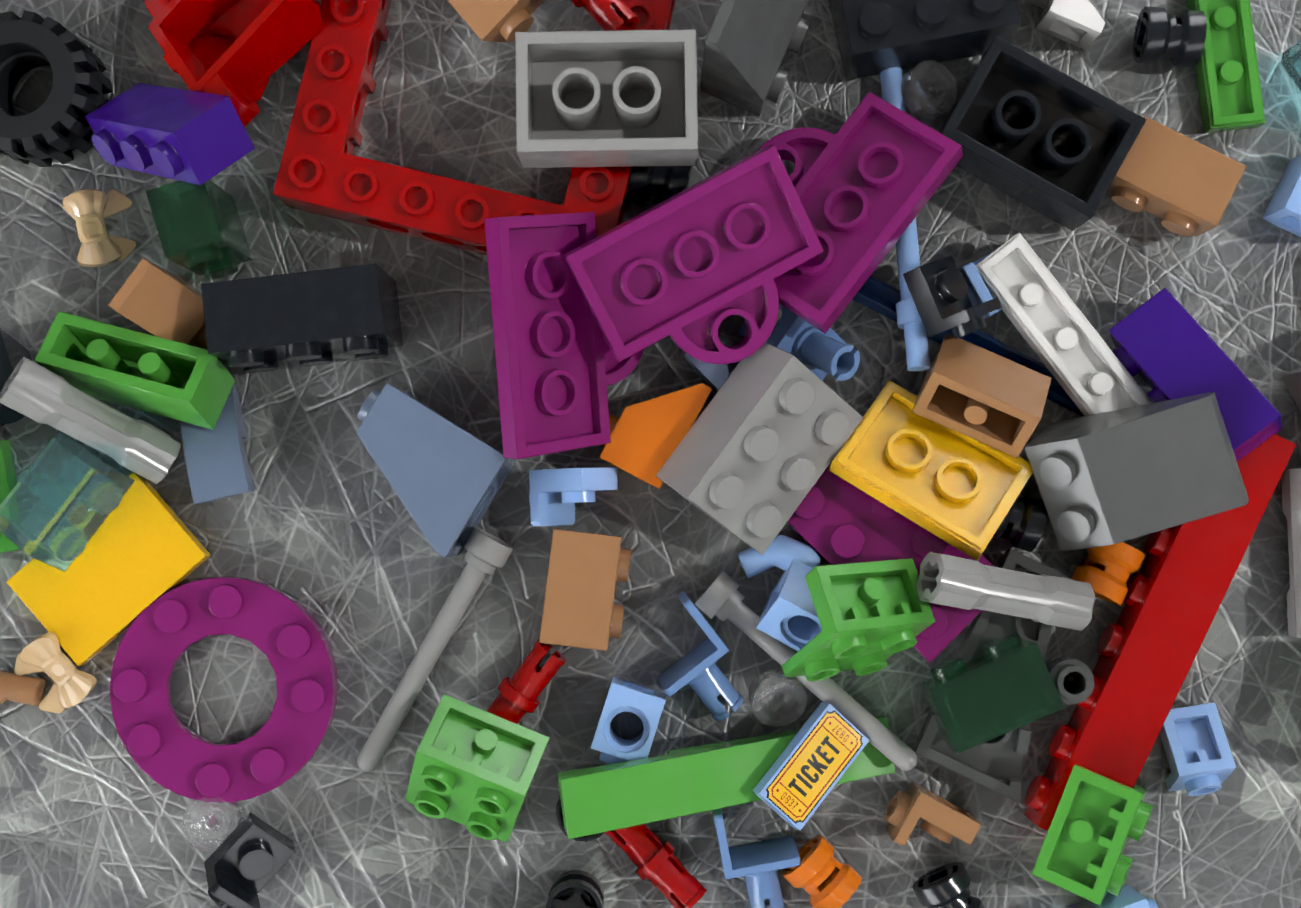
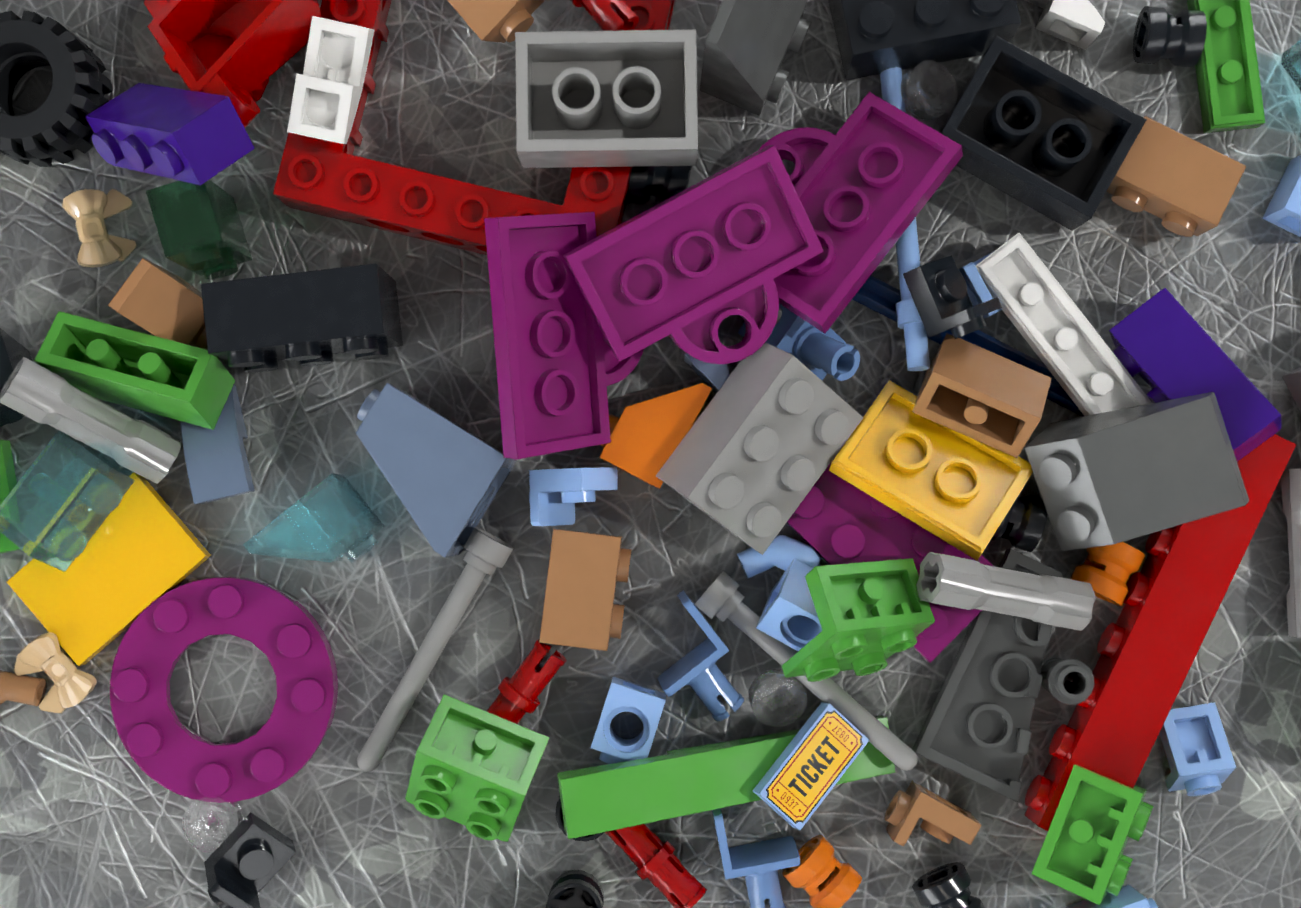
clear green brick [920,635,1065,754] -> none
none -> clear light blue slope [243,473,384,563]
none -> white slope [287,16,374,144]

